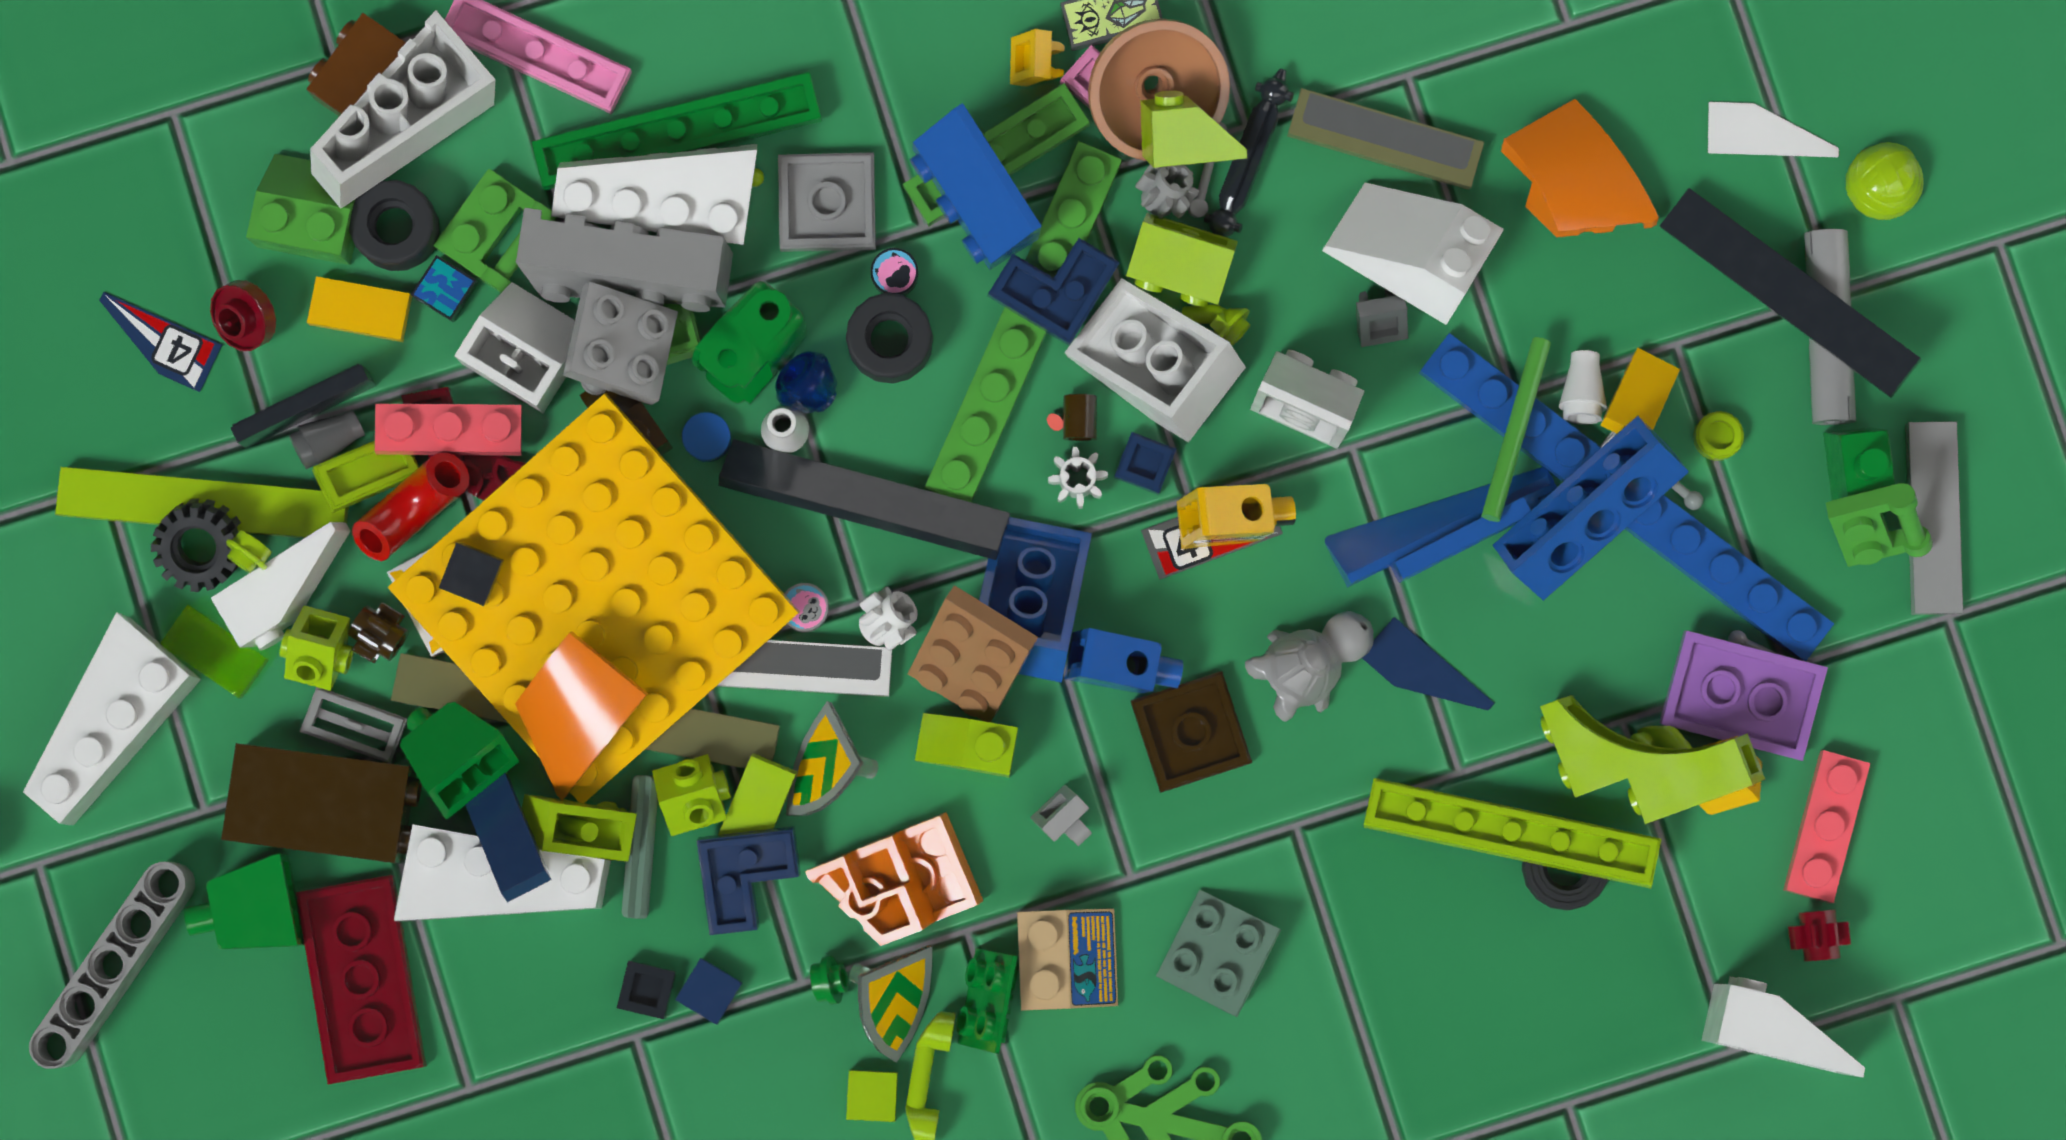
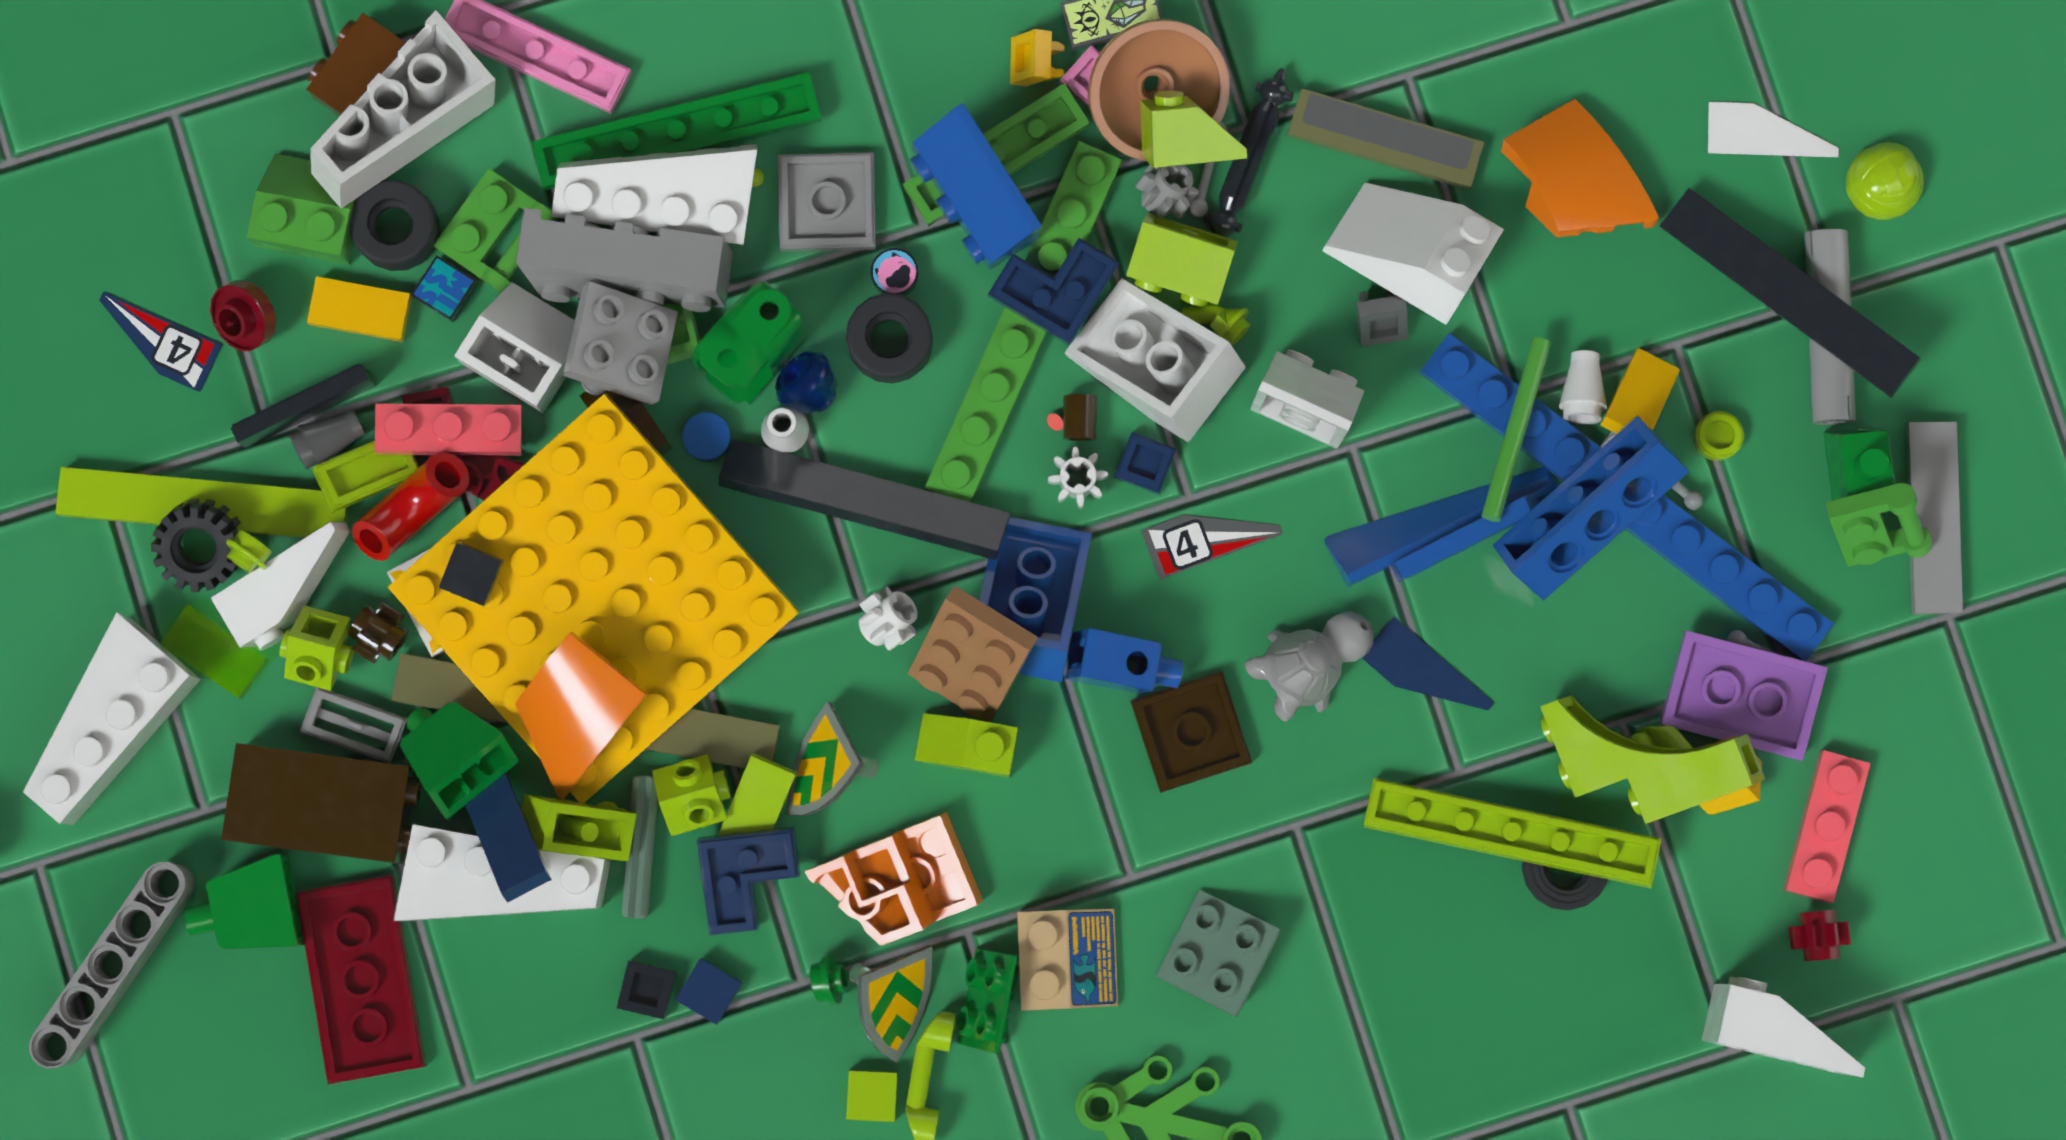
tile [717,640,892,697] -> none
tile [785,583,829,632] -> none
light grey tile [1030,785,1092,846] -> none
yellow torso [1176,484,1296,549] -> none

